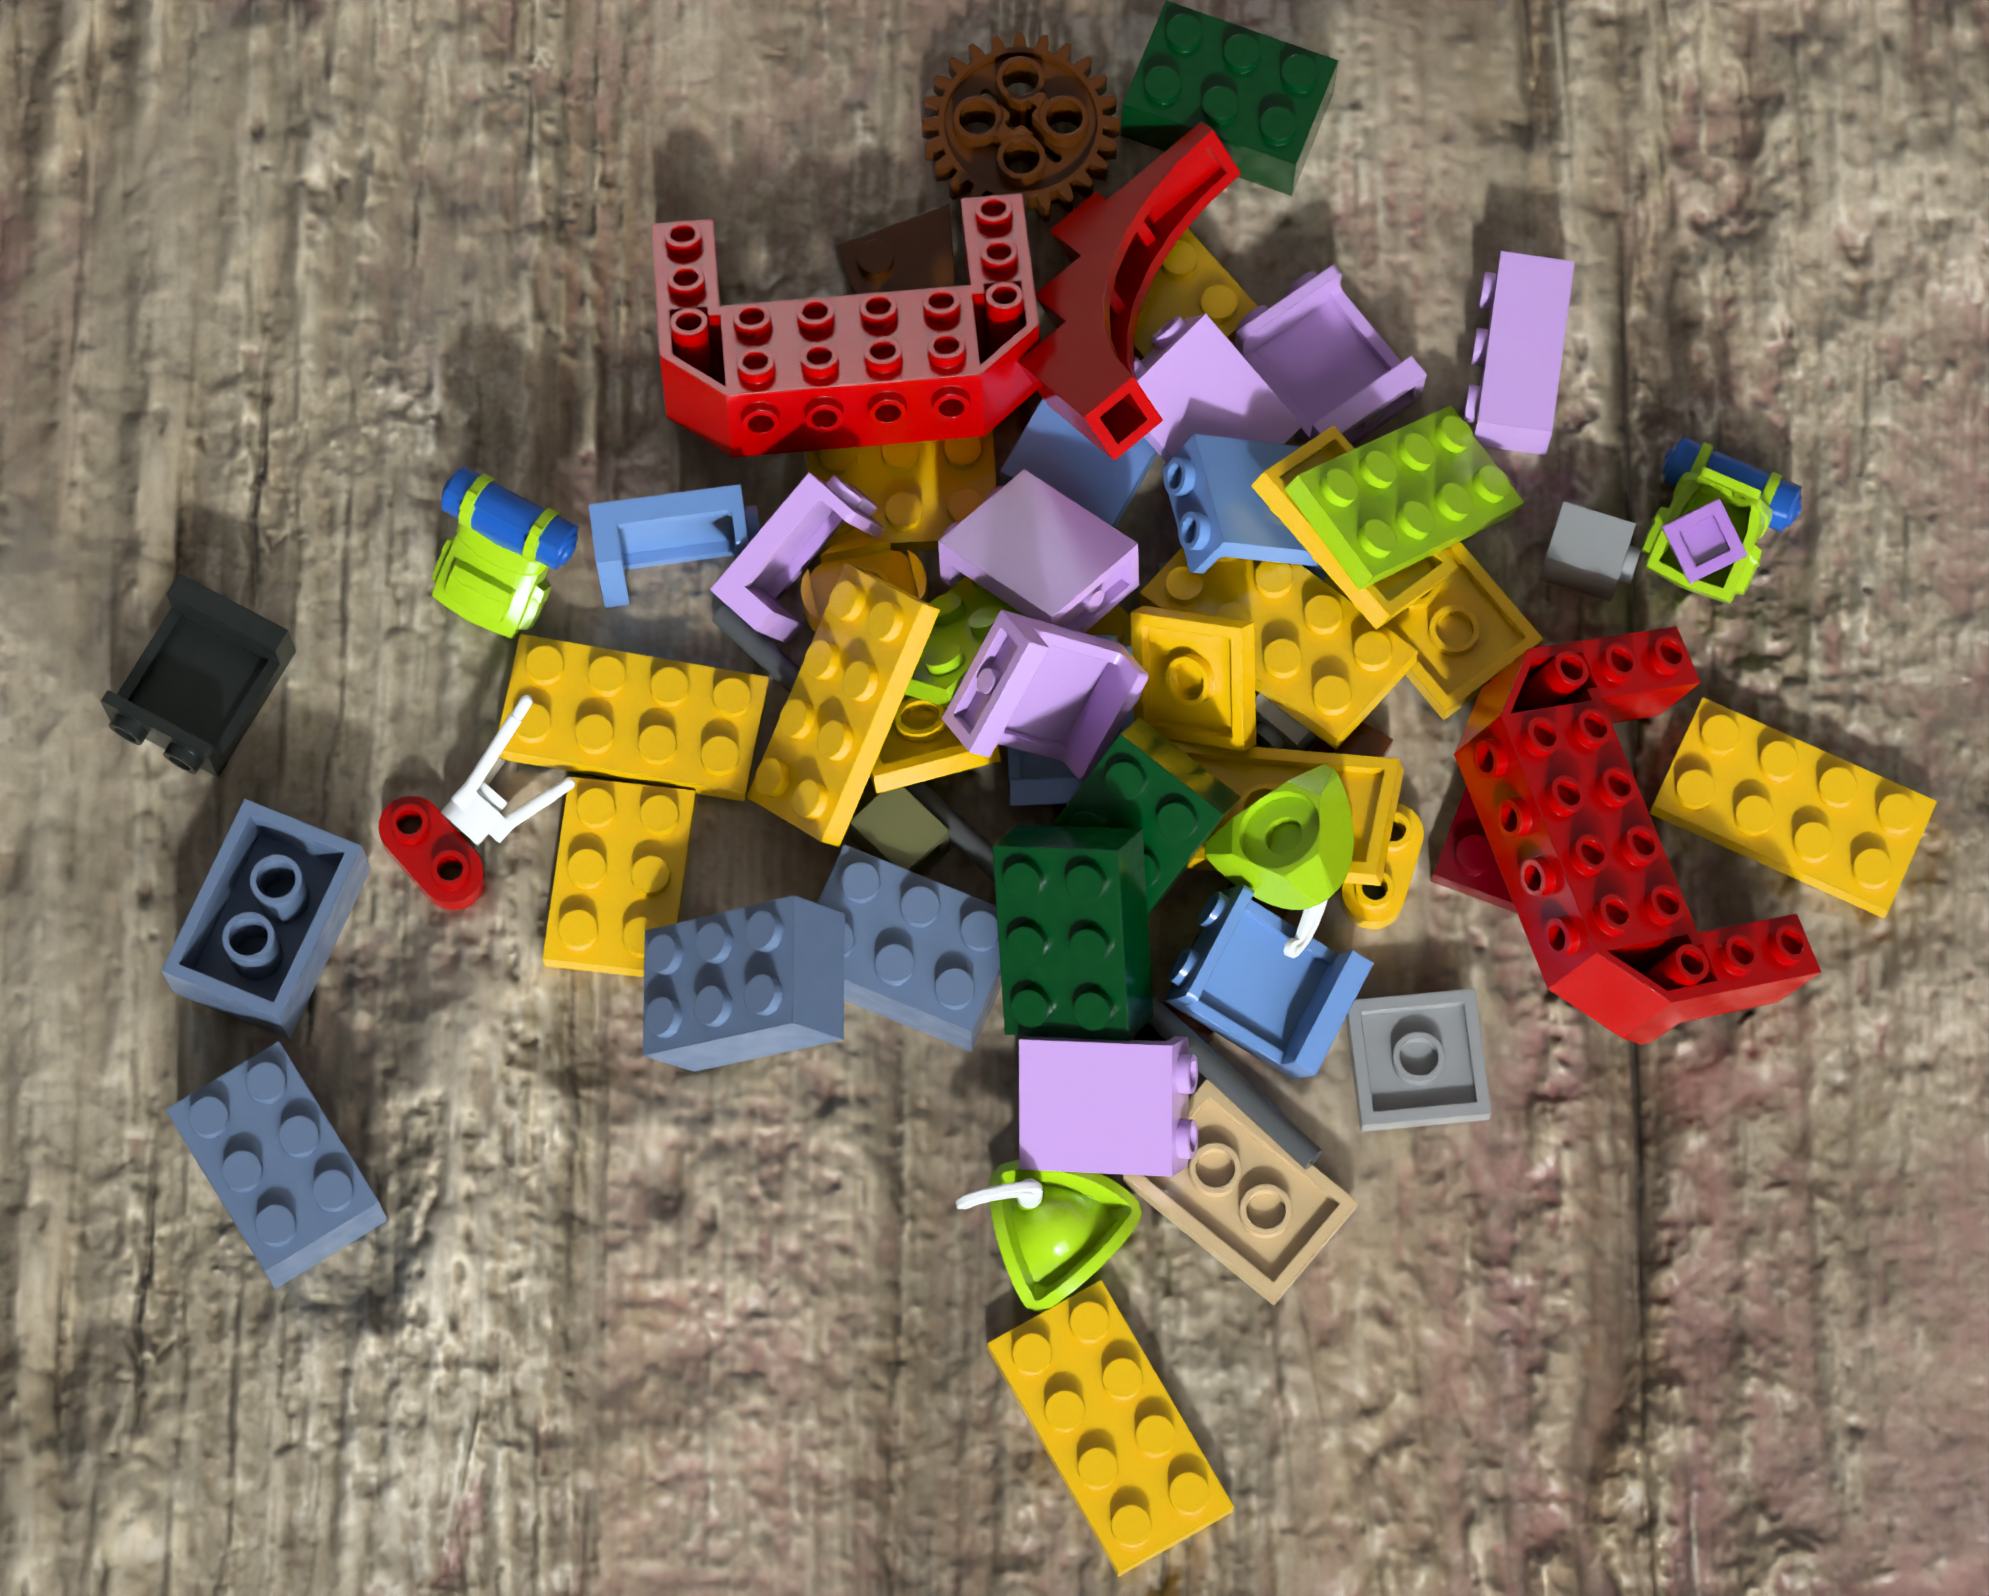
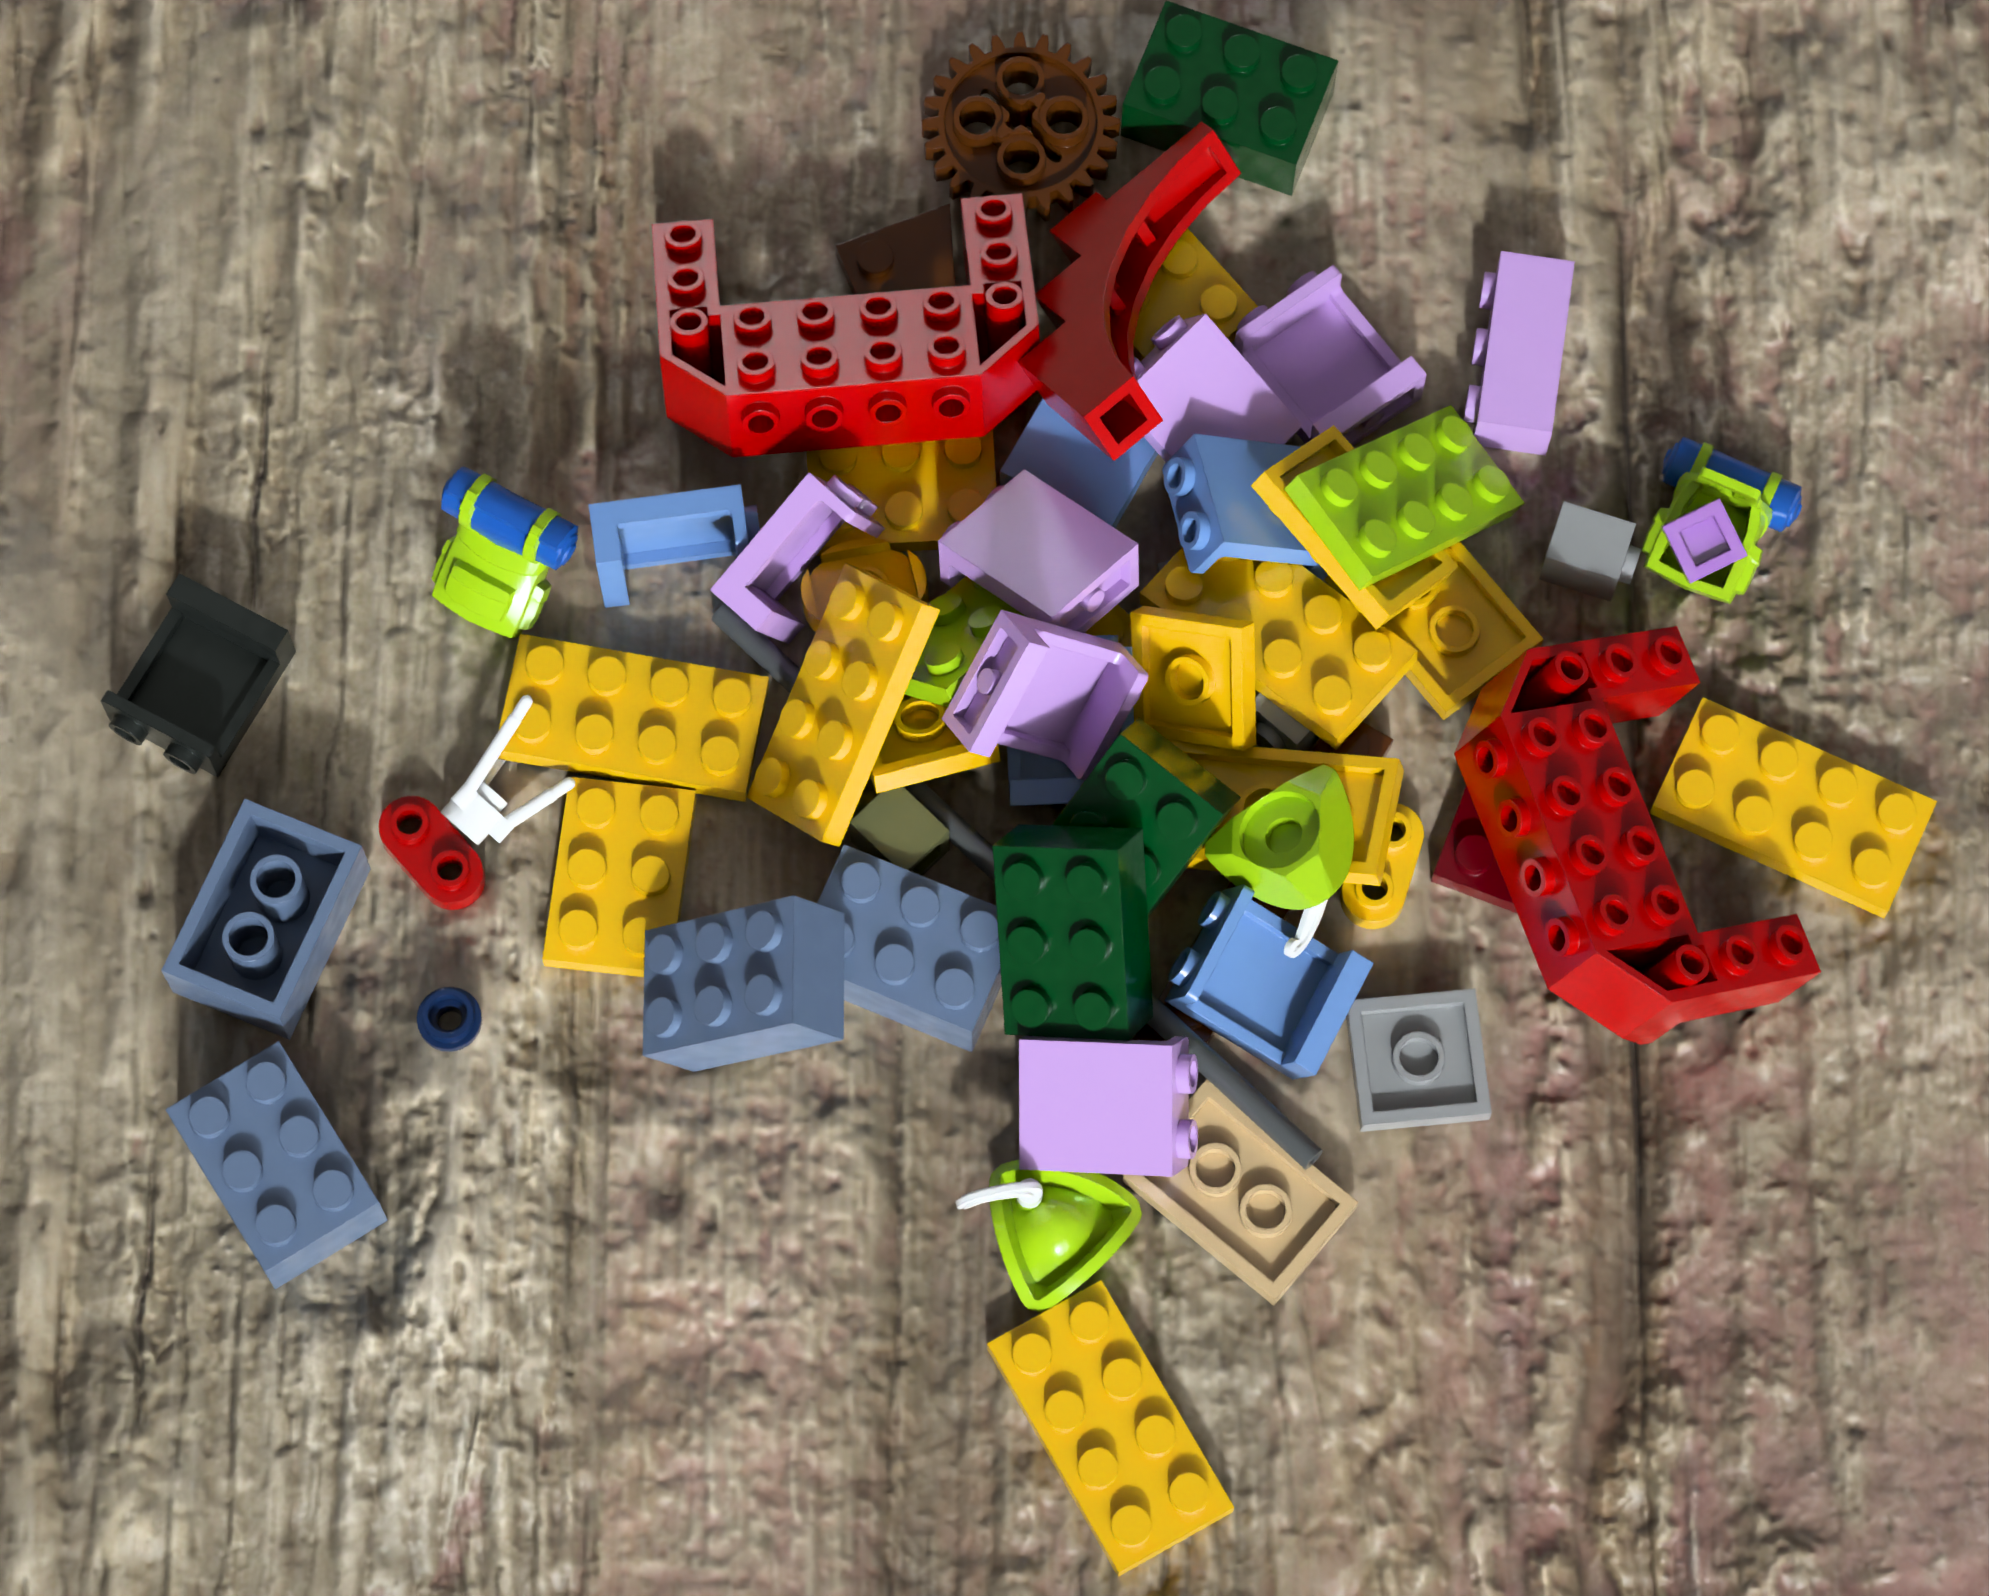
none -> dark blue plate [417,987,482,1052]

